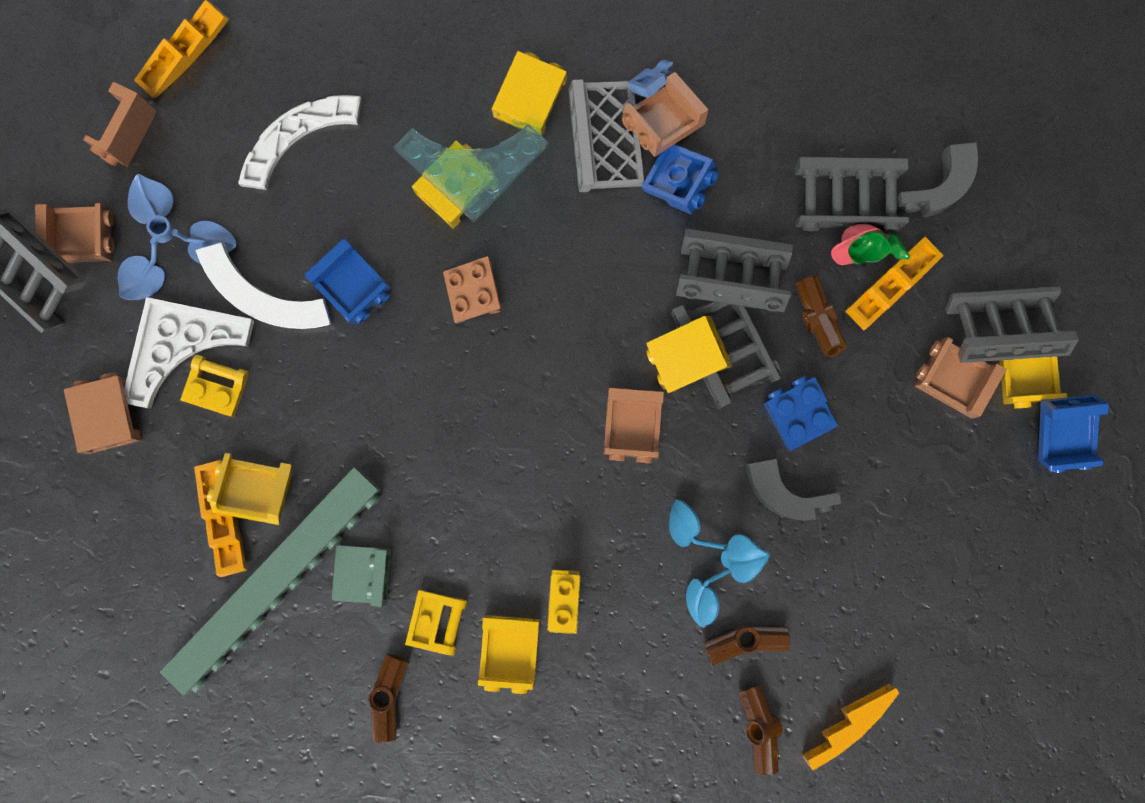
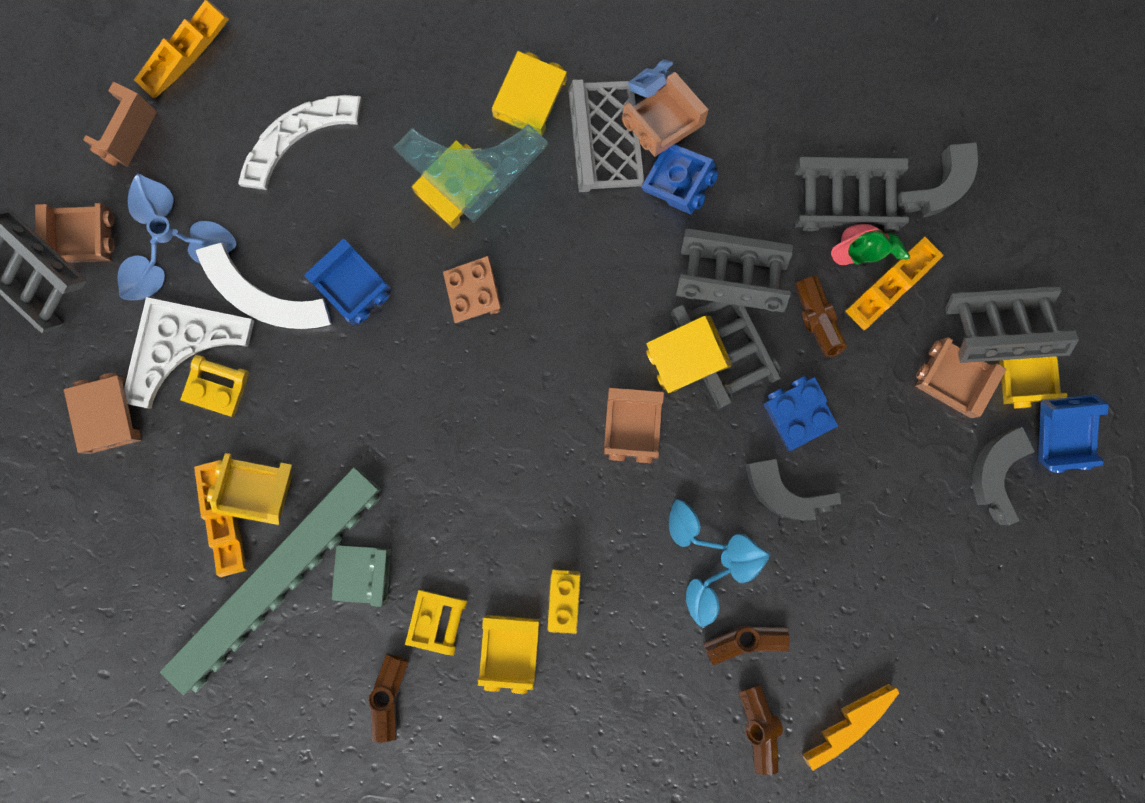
none -> dark grey arch [972,427,1035,525]

